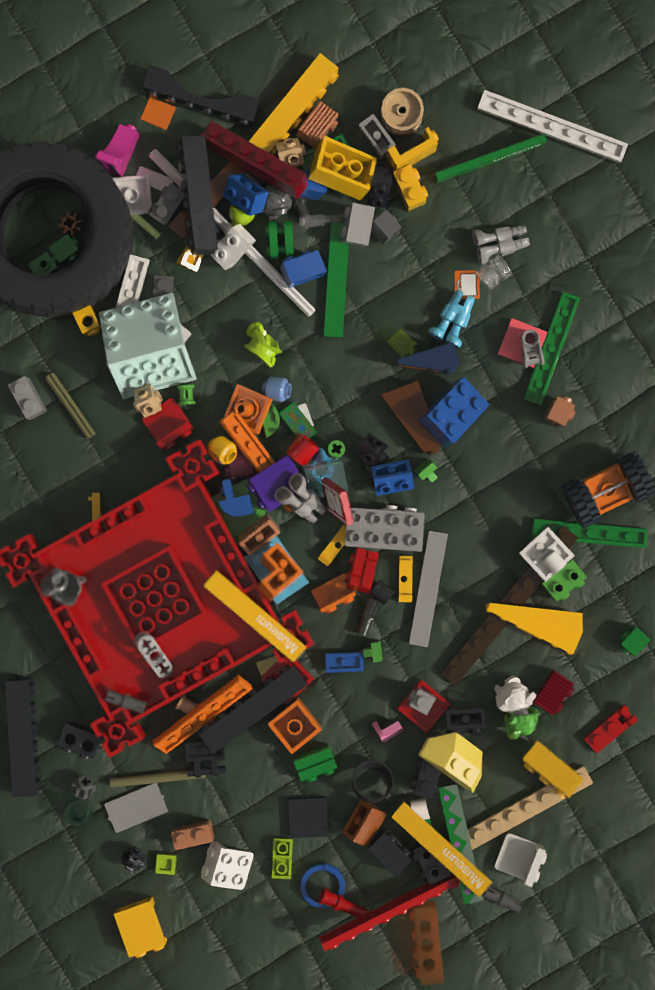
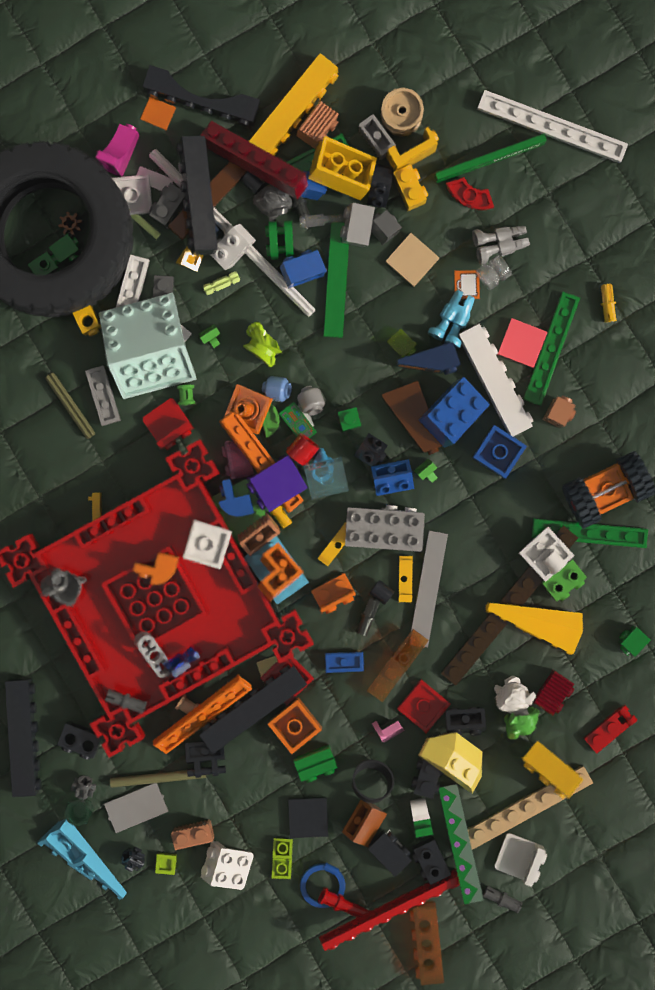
light grey brick [8,376,47,420] -> none
yellow panel [114,897,167,958] -> none
tan brick [133,383,162,418] -> none
yellow tile [204,571,306,662] -> none
yellow head [208,436,237,465] -> none
blue brick [223,173,269,215] -> none
lime brick [229,205,255,226] -> none
light grey piece [274,473,326,523] -> none
tan brick [275,138,306,168] -> none
tile [321,477,353,526] -> none
bright green bush [328,440,345,458] -> none
red brick [345,548,379,593] -> none
bright green tile [363,641,383,662] -> none
yellow tile [391,802,492,897] -> none
light grey brick [408,687,436,715] -> none
light grey piece [520,330,544,368] -> none
none -> medium azure wedge [37,818,127,900]
none -> light grey plate [85,365,121,426]
none -> orange brick [134,552,179,584]
none -> clear blue plate [164,646,200,678]
none -> white tile [183,520,232,569]
none -> bright green tile [198,324,220,348]
none -> yellowish green axle [203,272,240,295]
none -> yellow pin [270,505,292,529]
none -> light grey head [297,386,325,416]
none -> green brick [338,407,361,432]
none -> clear orange slope [367,629,429,702]
none -> tan tile [386,233,439,287]
none -> red tile [446,177,494,210]
none -> white brick [458,324,533,437]
none -> blue brick [472,425,527,479]
none -> yellow axle [601,284,617,323]

